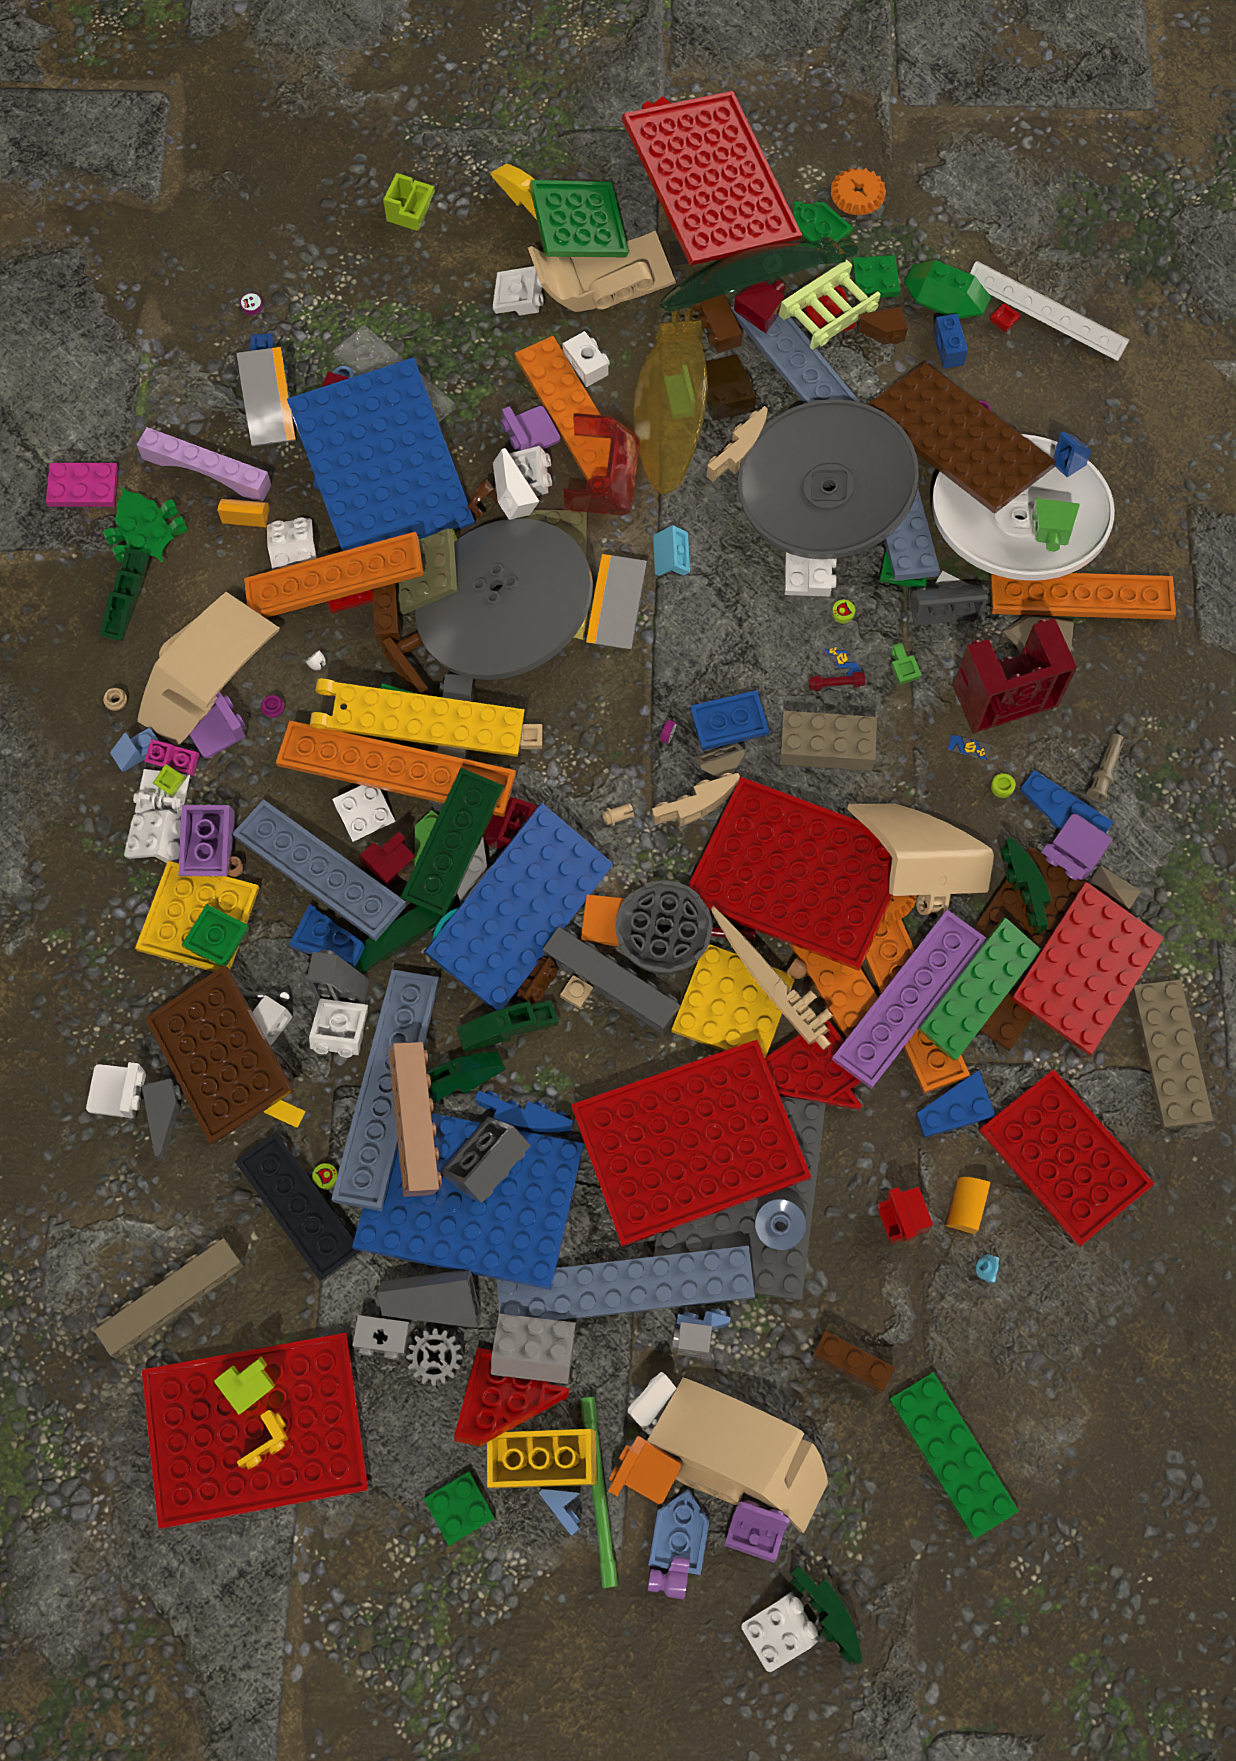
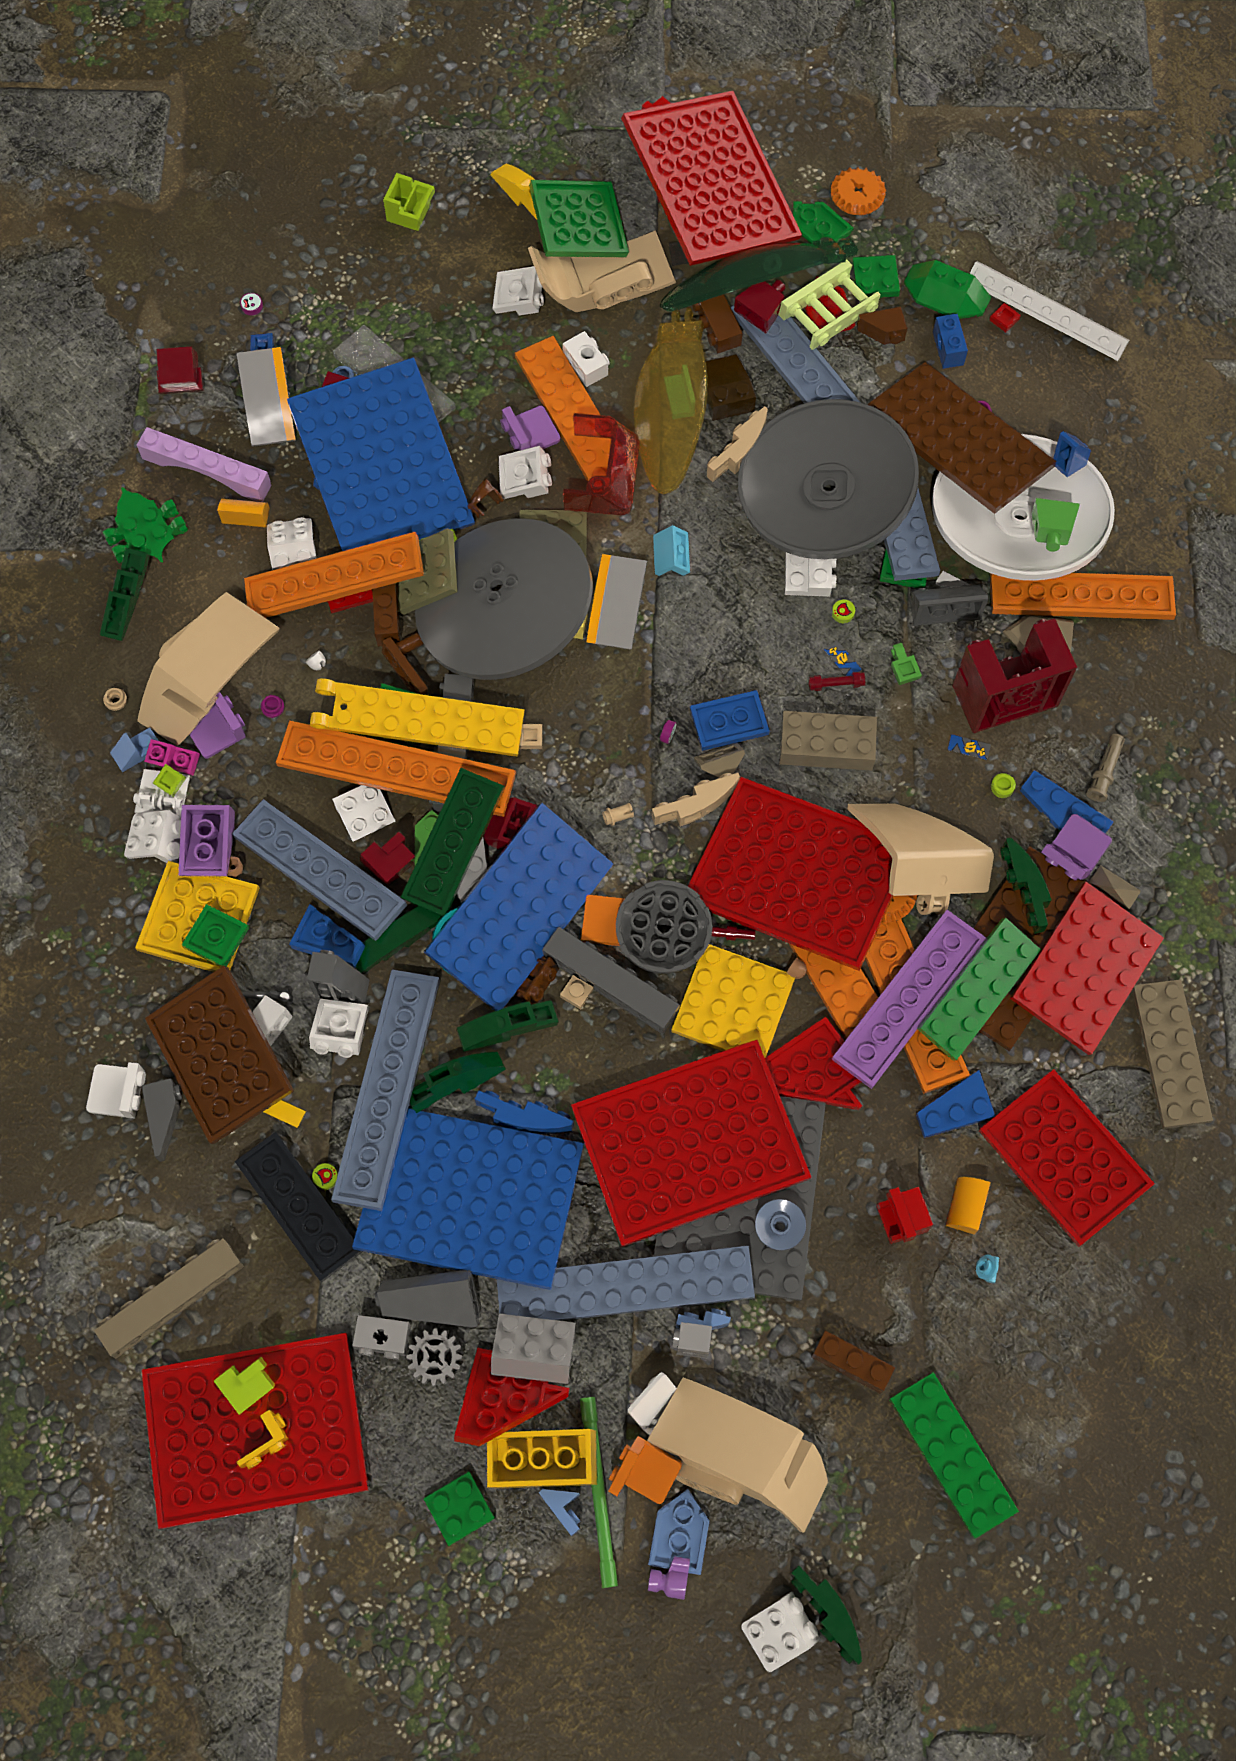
dark pink plate [46,463,118,507] -> none
medium nougat brick [388,1042,442,1197] -> none
dark grey slope [440,1117,531,1203] -> none
white slope [493,448,539,520] -> none
tan piece [712,906,833,1050] -> none
medium lavender bracket [724,1500,790,1563] -> none
none -> dark red plate [156,346,204,394]

